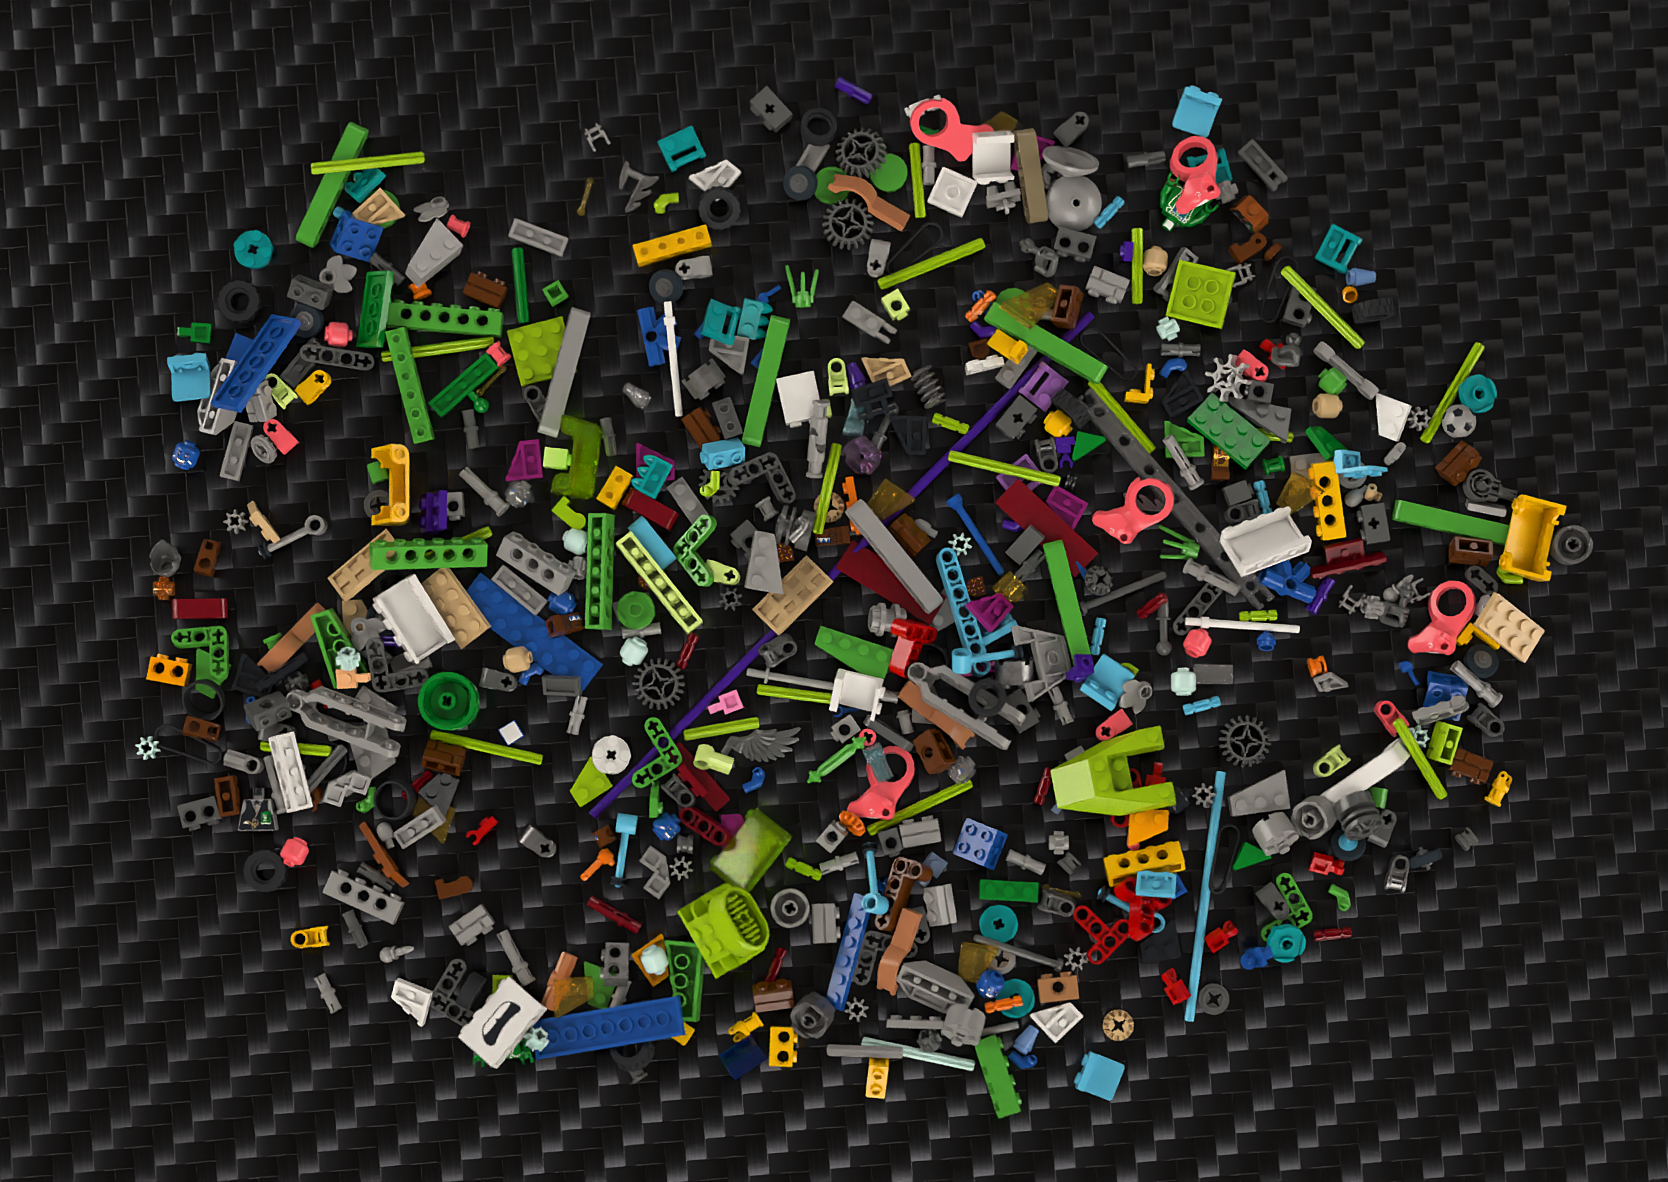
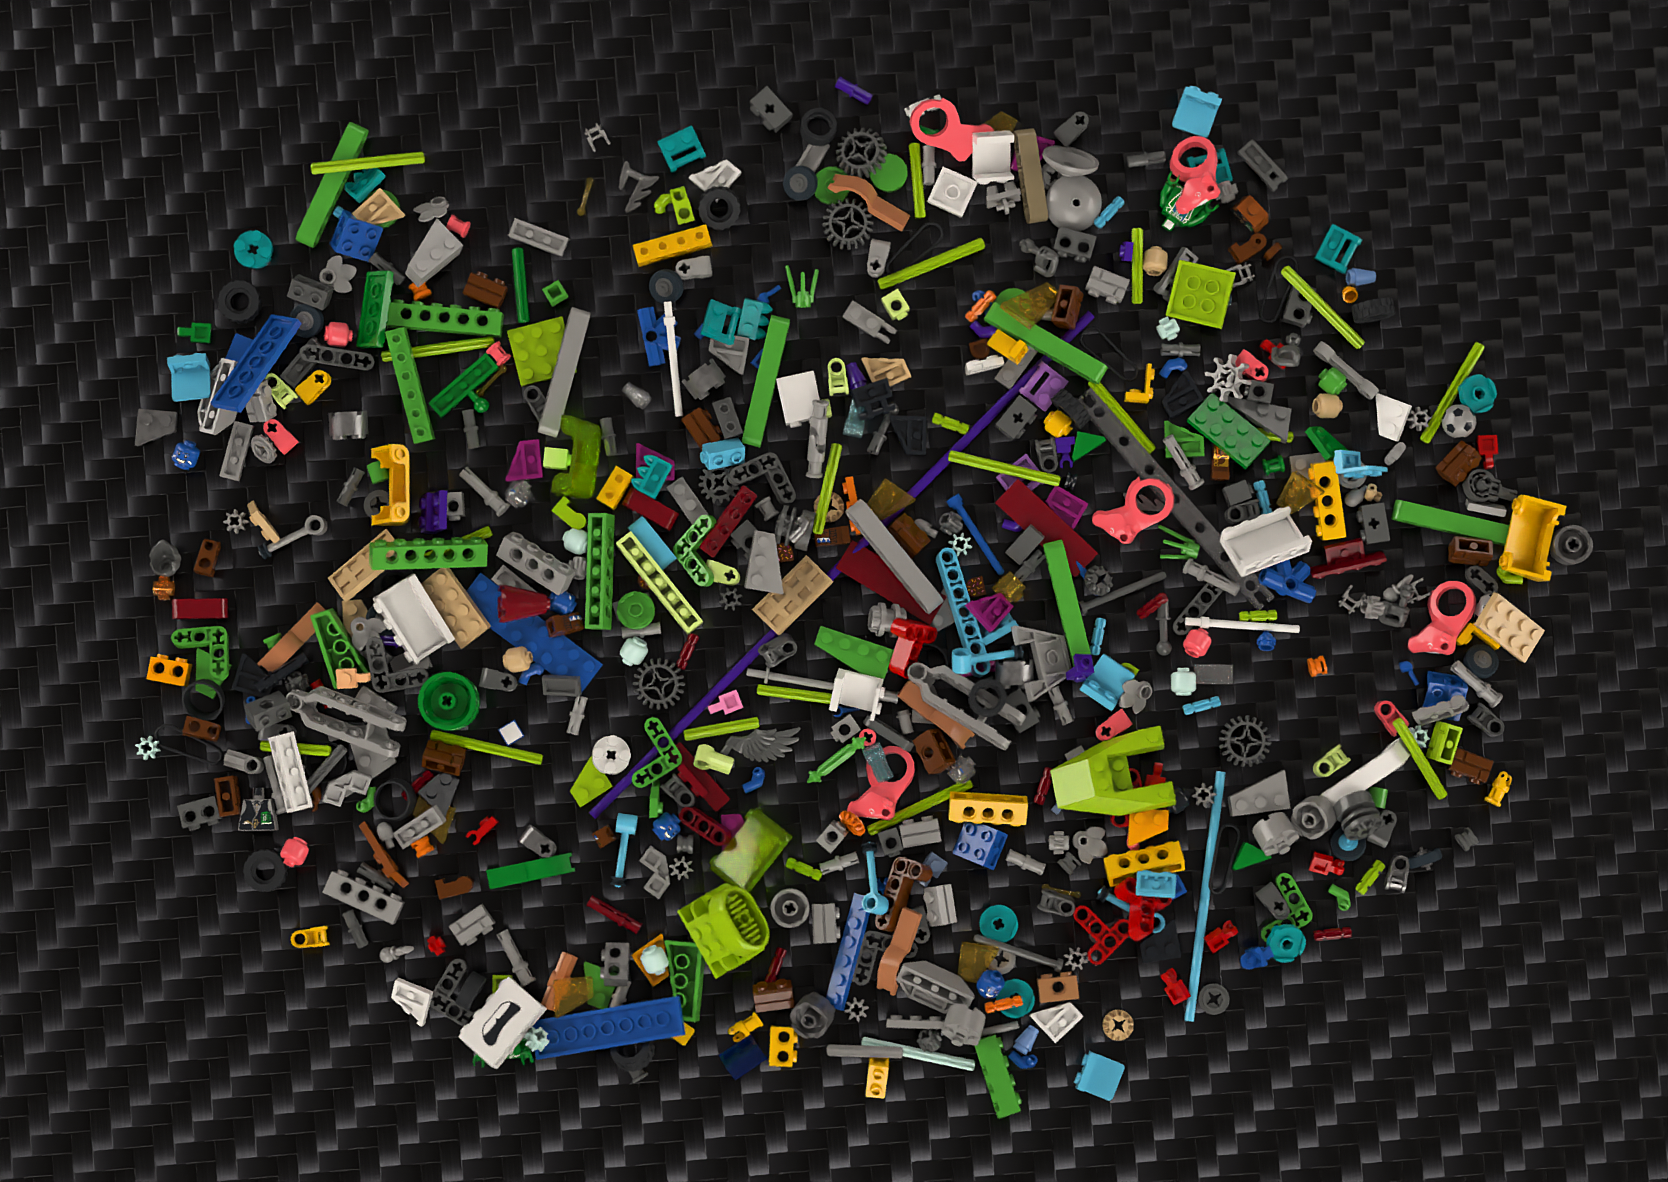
light grey pin [314,973,342,1013] -> none
light aqua gear [336,647,360,671] -> none
orange piece [580,848,615,881] -> none
lime arm [700,471,720,497] -> none
clear purple plate [844,436,882,475] -> none
flat silver piece [911,365,946,408] -> none
green arch [979,879,1039,902] -> none
dark purple pin [1305,576,1335,615] -> none
light grey piece [1313,672,1348,692] -> none
none -> flat silver wing [135,409,178,446]
none -> flat silver brick [328,411,368,440]
none -> dark grey pin [336,467,365,507]
none -> orange wheel [411,836,435,858]
none -> red plate [427,935,446,956]
none -> green piece [486,852,575,889]
none -> dark red cone [497,584,550,623]
none -> lime leg [669,186,695,225]
none -> dark red bracket [699,485,757,557]
none -> dark grey gear [939,511,963,536]
none -> yellow brick [948,791,1028,826]
none -> light grey plate [1072,826,1108,864]
none -> lime axle [1355,860,1385,895]
none -> red plate [1477,435,1498,469]

